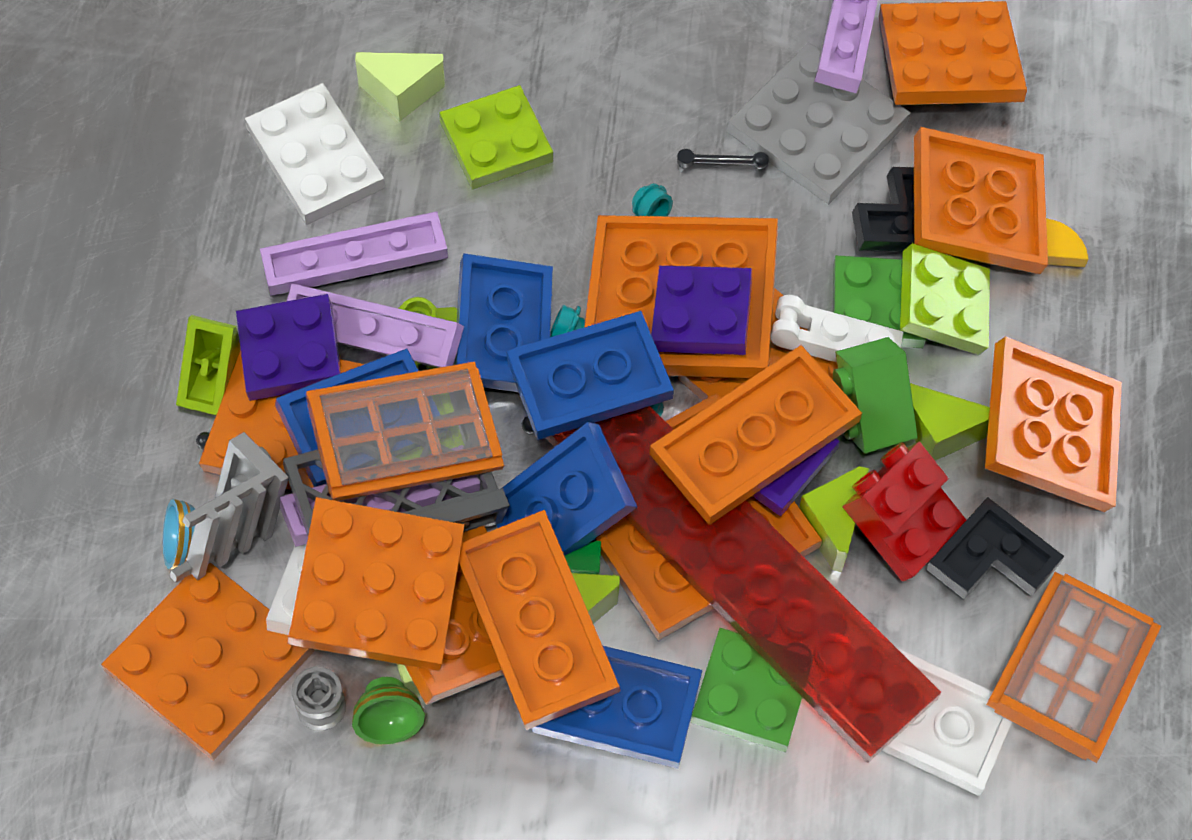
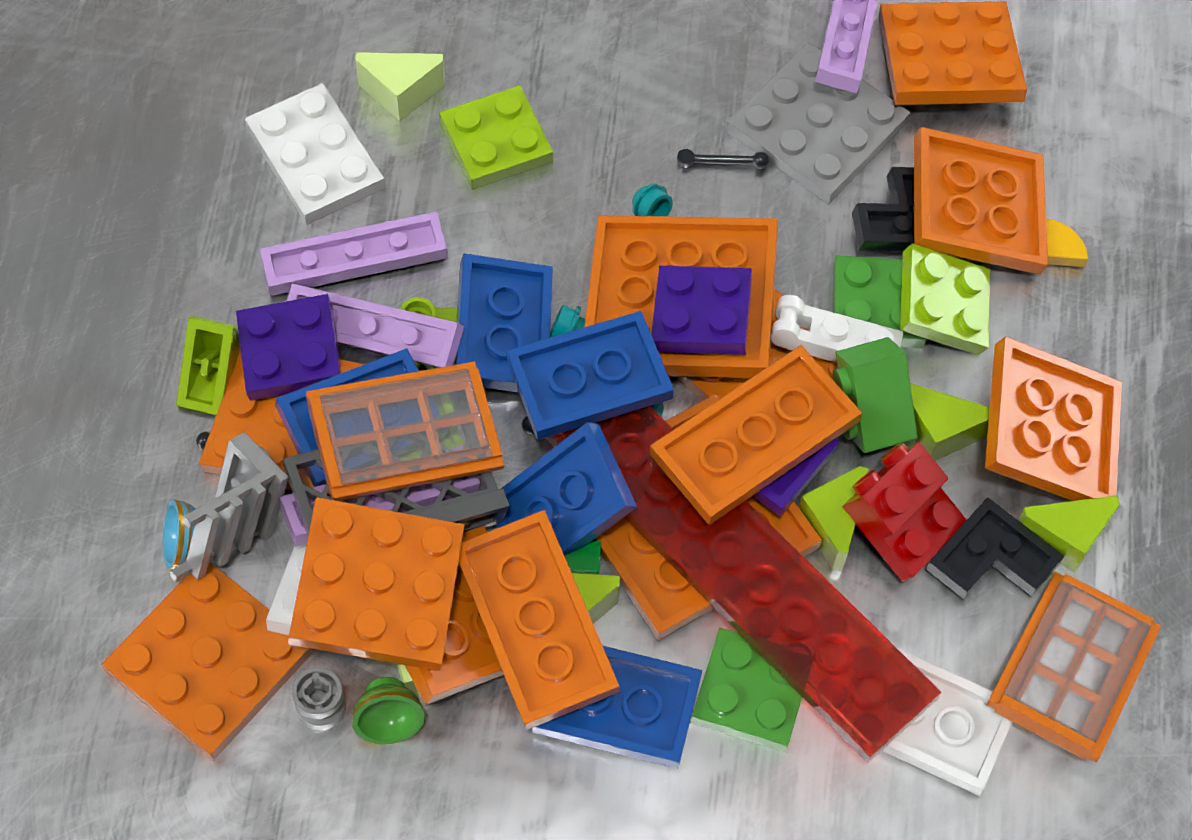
none -> lime slope [1018,495,1120,573]

